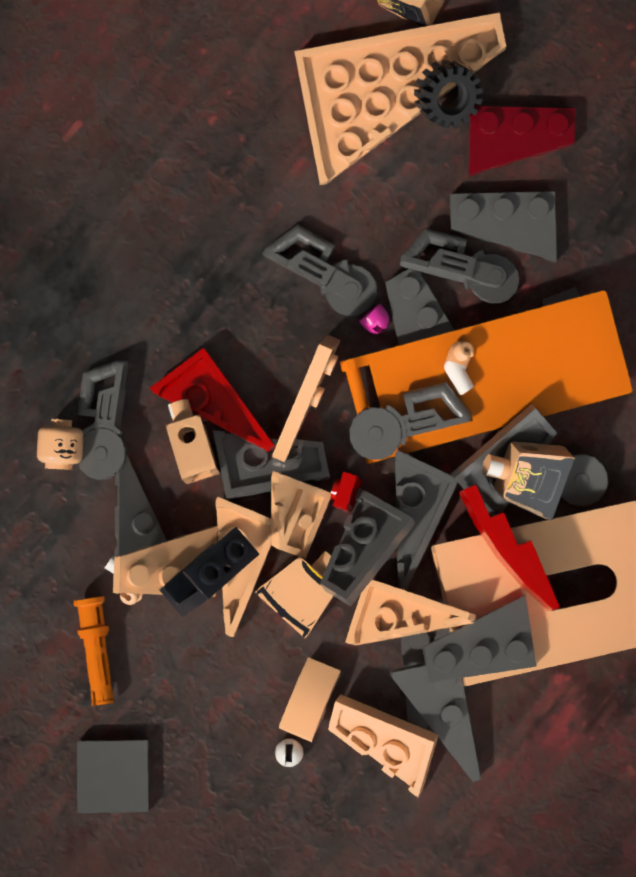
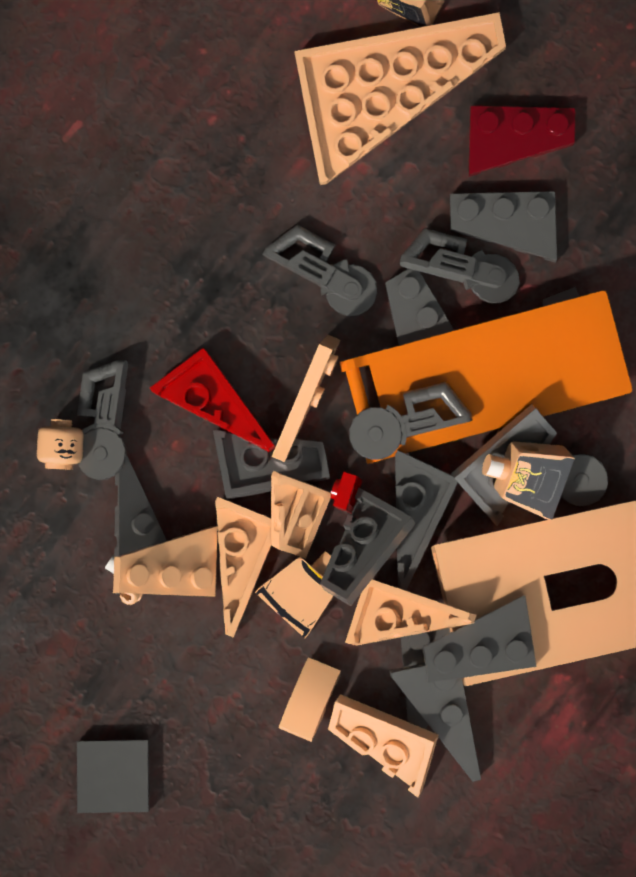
orange pin [73,596,115,706] -> none
black window [159,527,259,617] -> none
light nougat torso [166,399,220,484] -> none
white hinge [275,738,303,767] -> none
dark pink hinge [359,303,389,334] -> none
black tyre [414,60,483,129] -> none
arm [444,341,475,395] -> none
red slope [459,485,560,611] -> none

